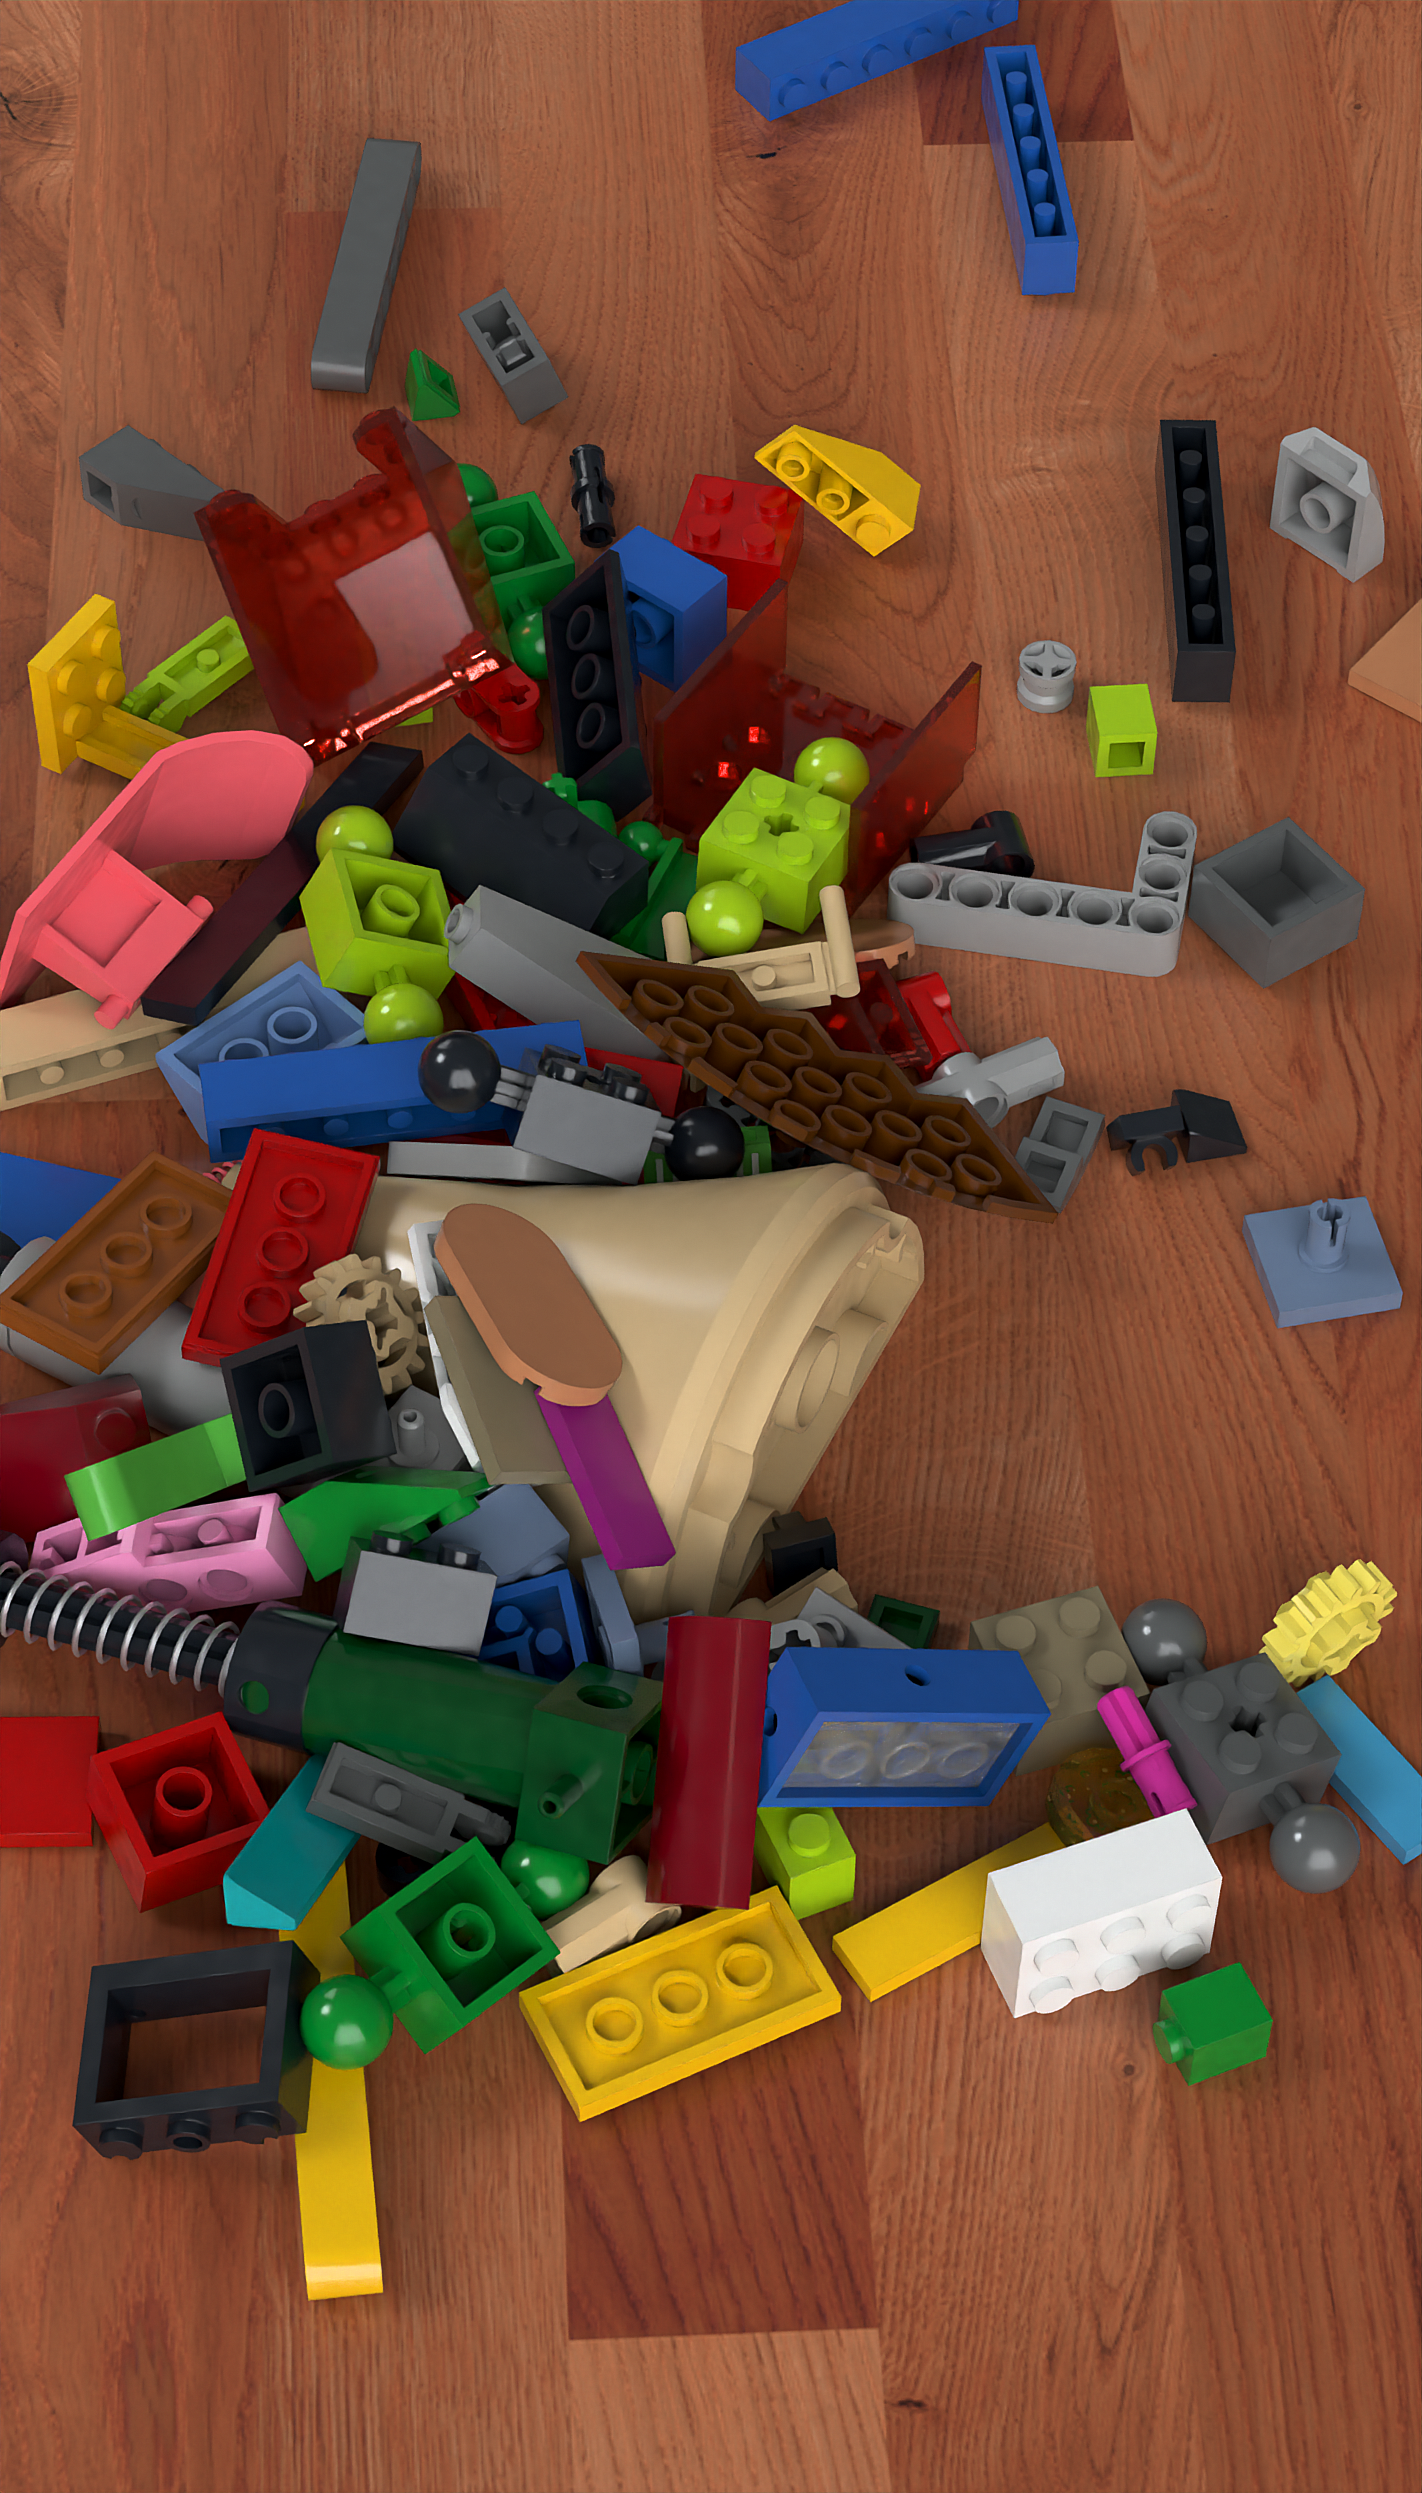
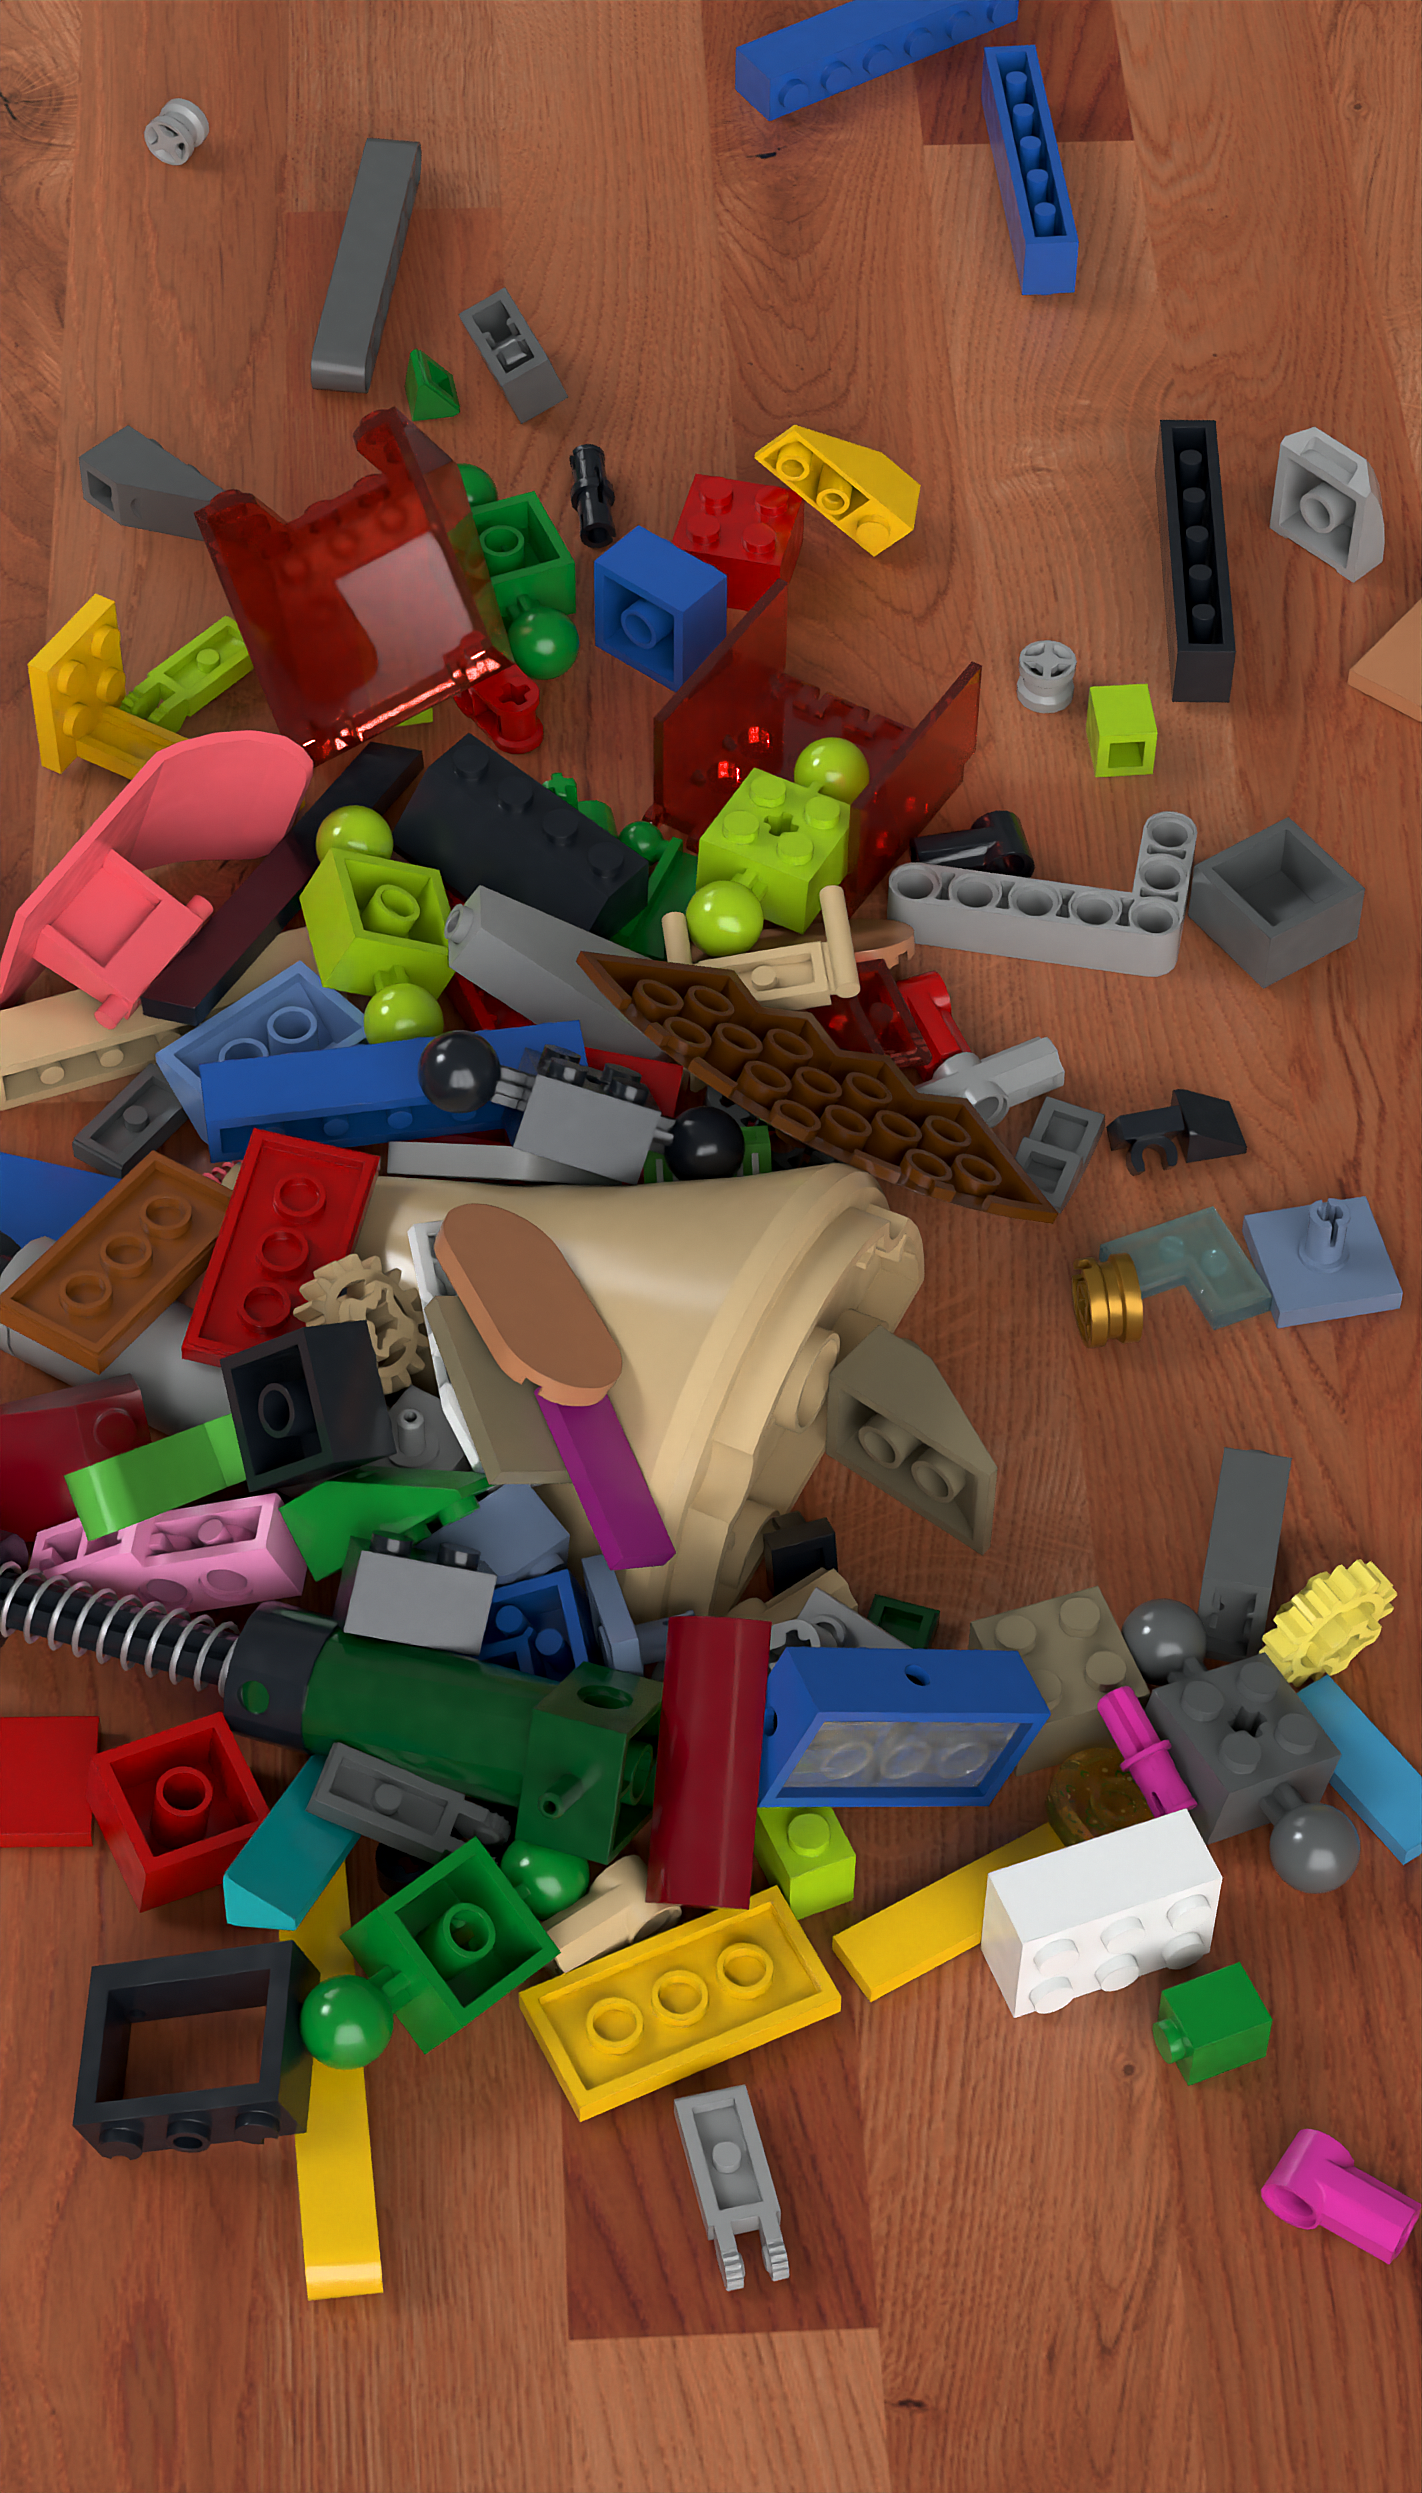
black slope [541,549,653,822] -> none
none -> dark grey hinge [72,1063,189,1179]
none -> light grey wheel [144,98,209,165]
none -> light grey hinge [674,2084,790,2291]
none -> dark tan slope [826,1325,998,1556]
none -> pearl gold wheel [1072,1252,1143,1348]
none -> clear light blue tile [1099,1206,1273,1330]
none -> dark grey window [1197,1447,1292,1663]
none -> dark pink piece [1261,2128,1422,2265]

